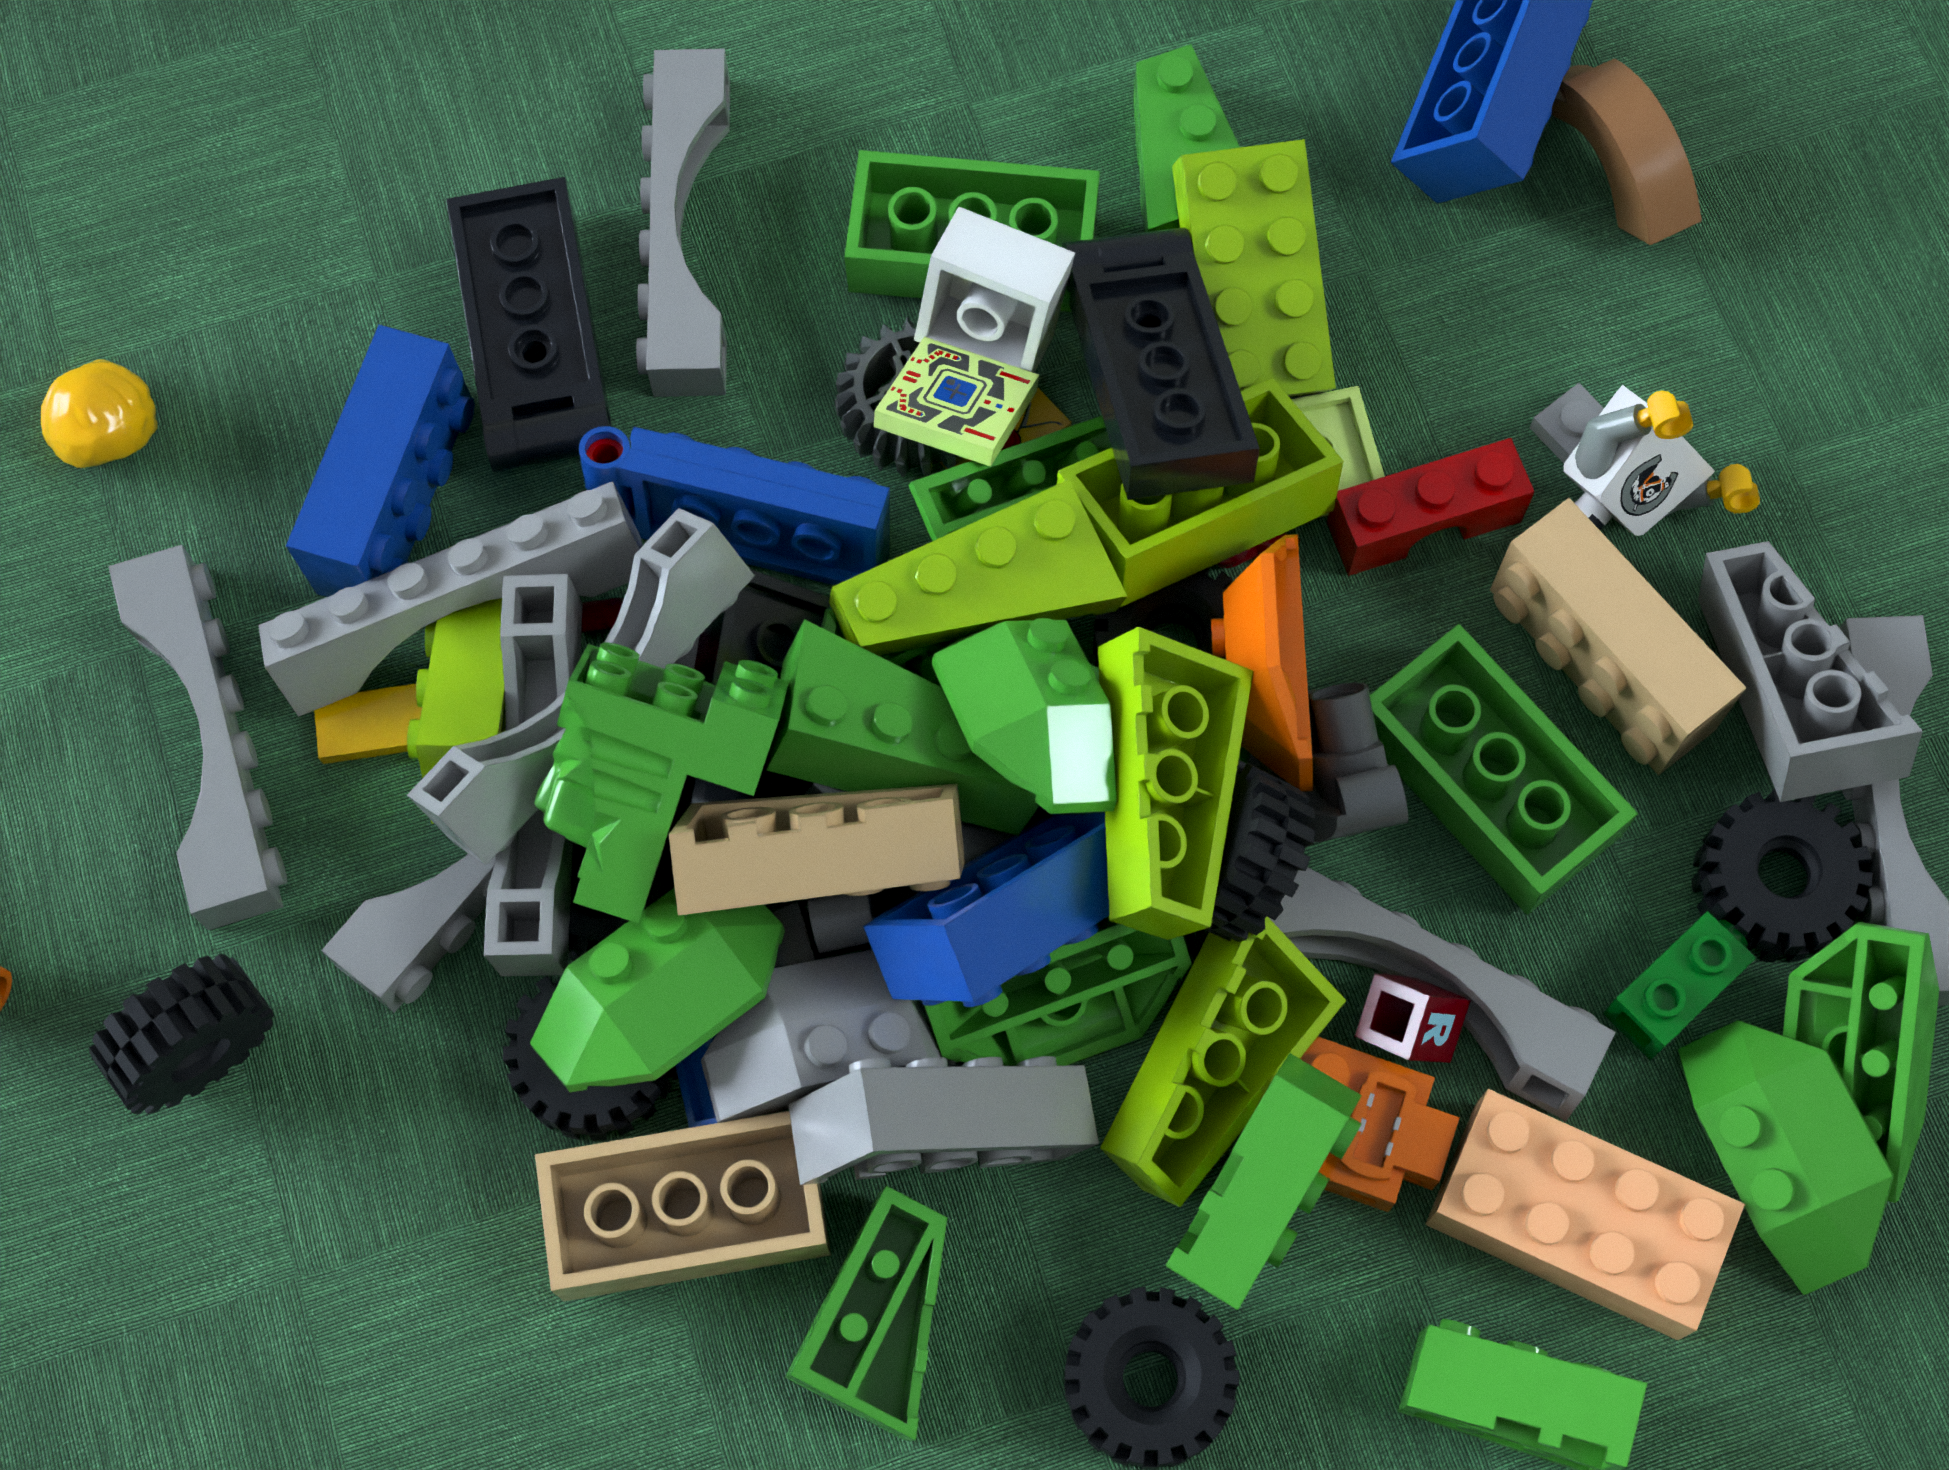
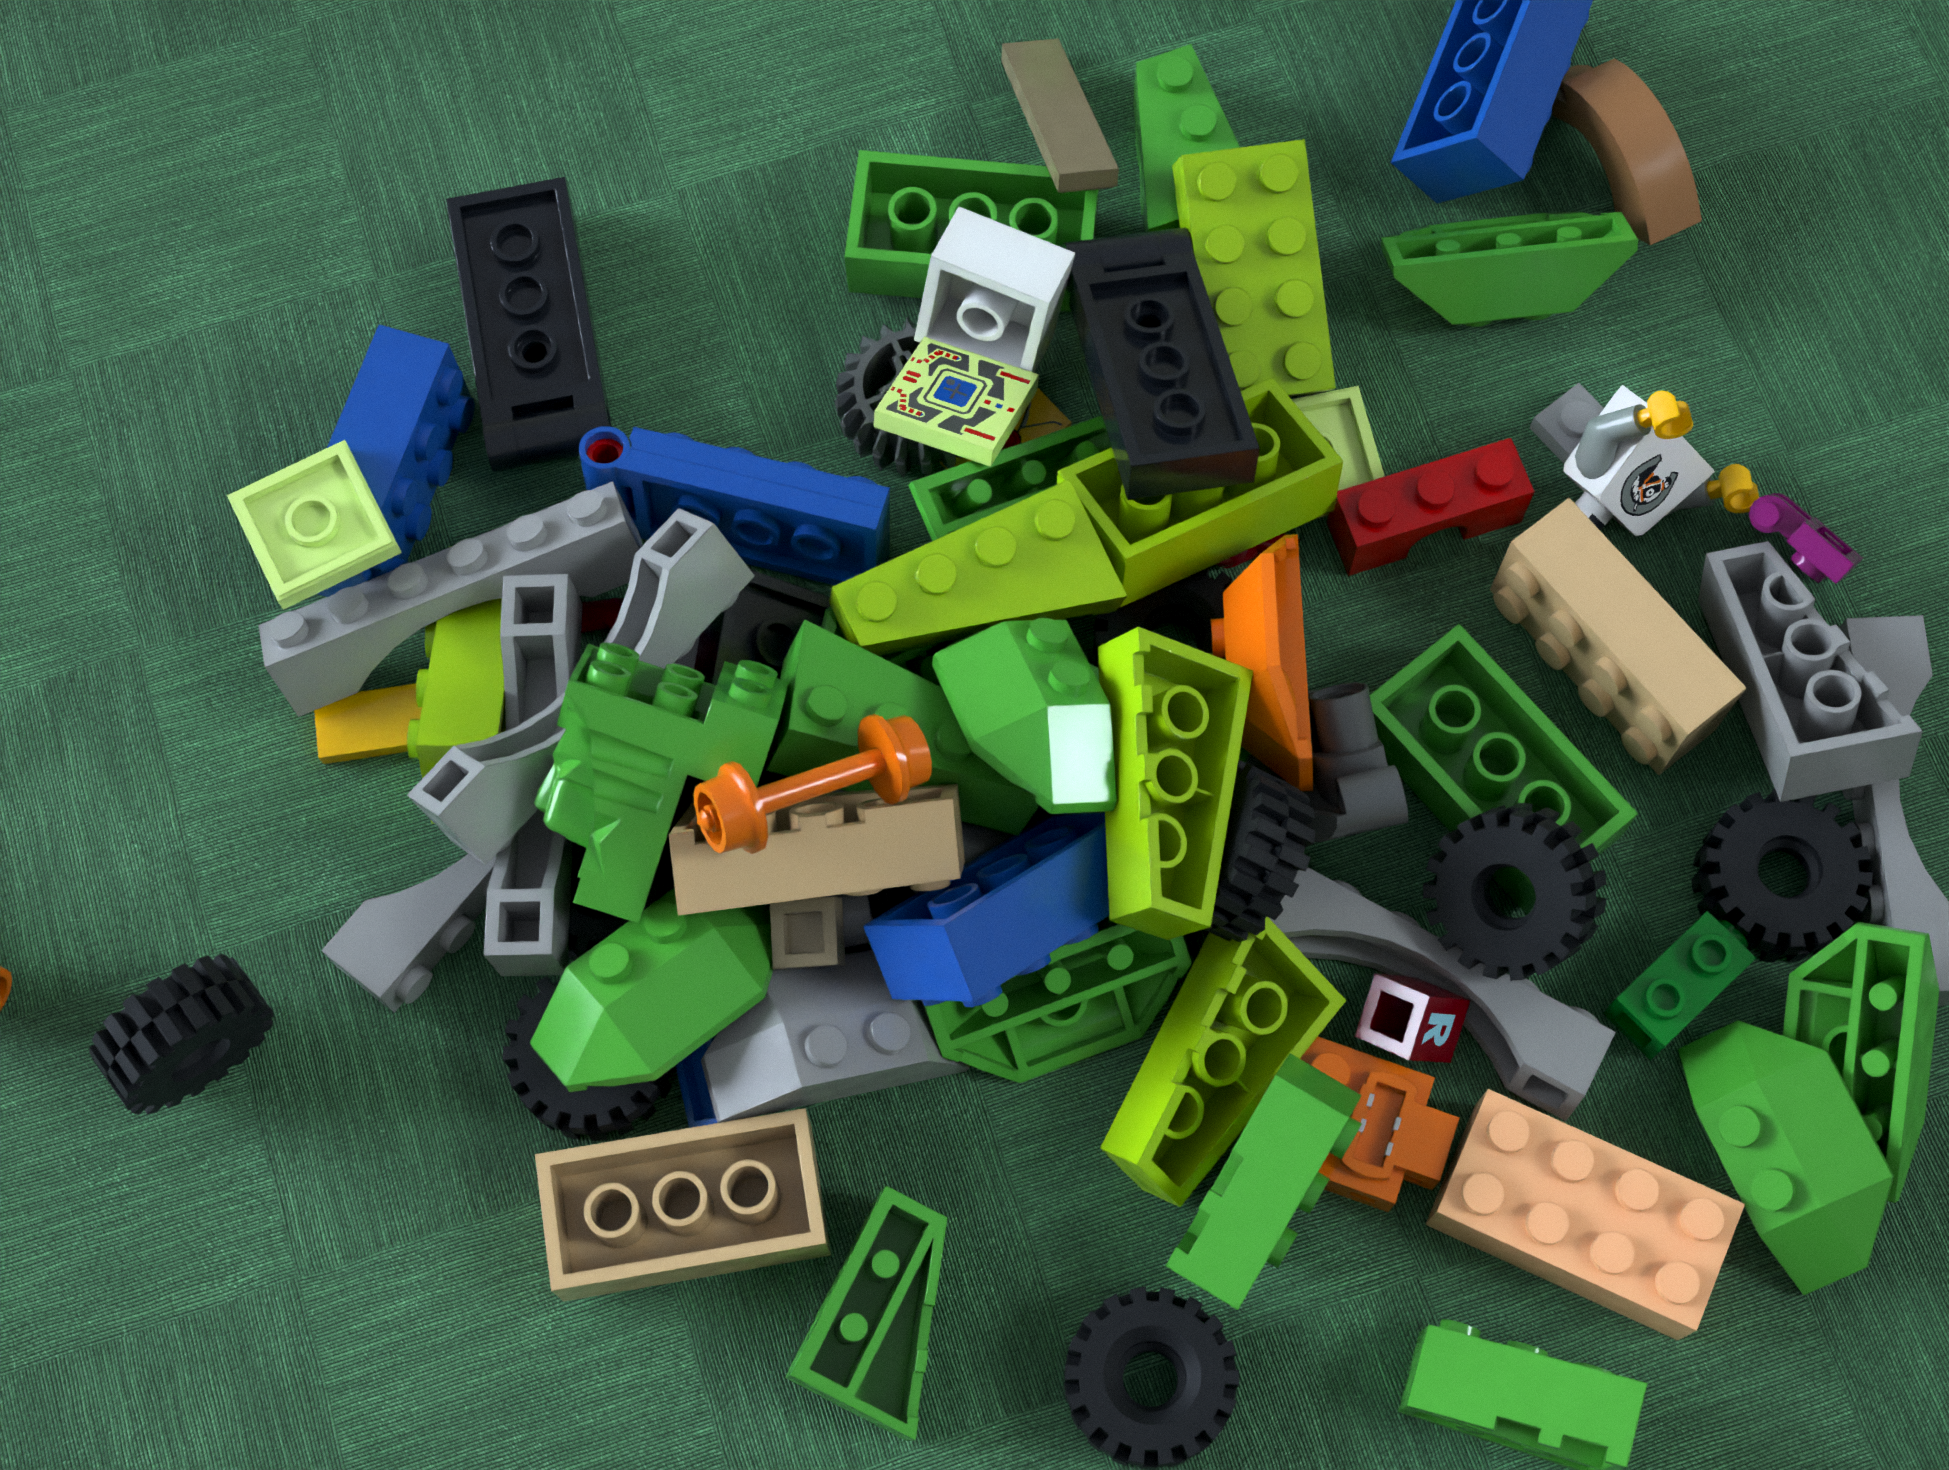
yellow hair [41,359,158,468] -> none
light grey arch [108,545,287,930] -> none
light grey arch [636,49,730,397] -> none
light grey wedge [788,1056,1099,1185] -> none
none -> yellowish green tile [227,440,402,610]
none -> orange piece [693,714,932,854]
none -> dark tan tile [770,897,846,970]
none -> dark tan tile [1001,38,1119,193]
none -> bright green wedge [1381,212,1638,327]
none -> black tyre [1423,803,1607,981]
none -> magenta plate [1749,493,1863,584]

